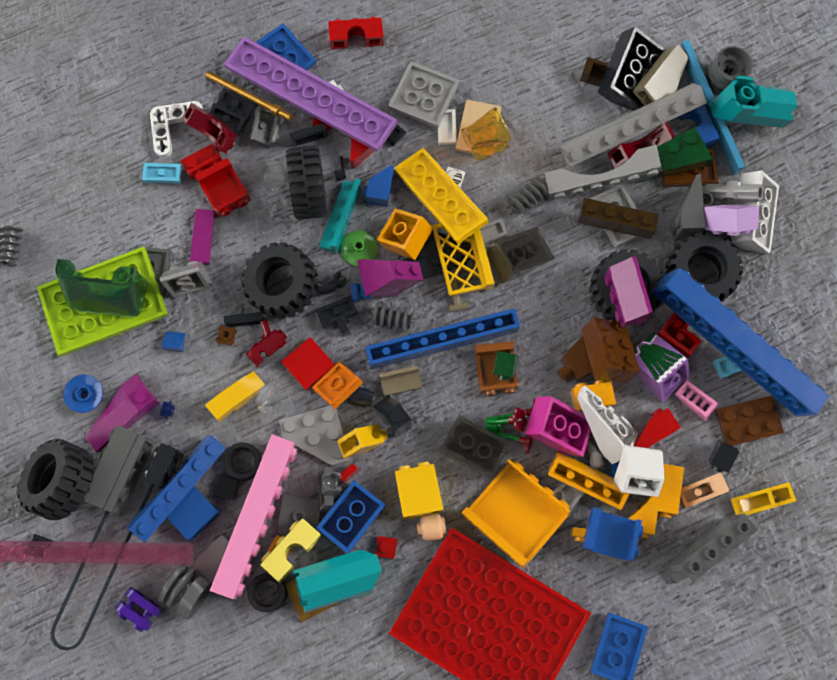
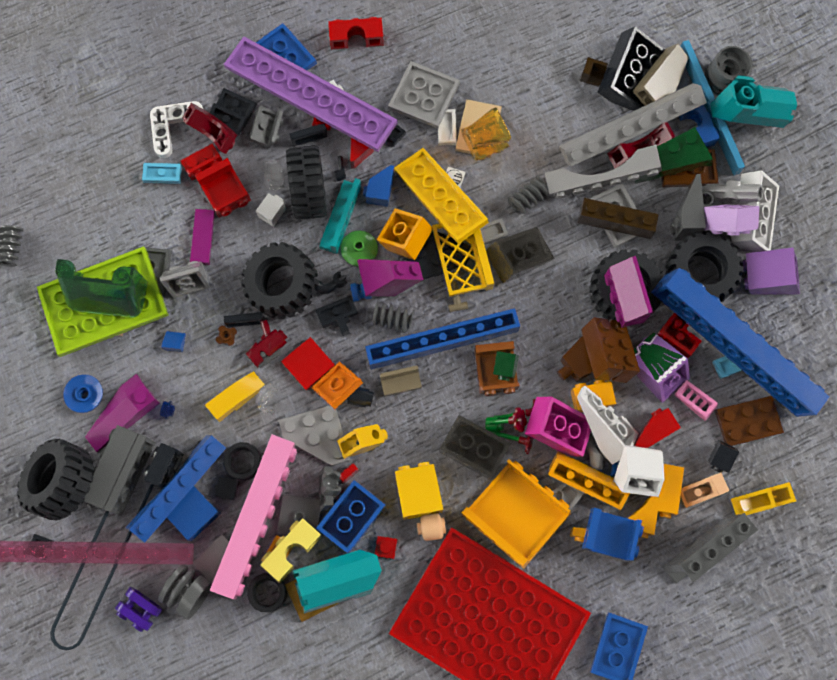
pearl gold bar [205,71,293,121] -> none
black slope [373,396,411,438] -> none
none -> white brick [256,193,286,227]
none -> medium lavender slope [743,247,800,295]

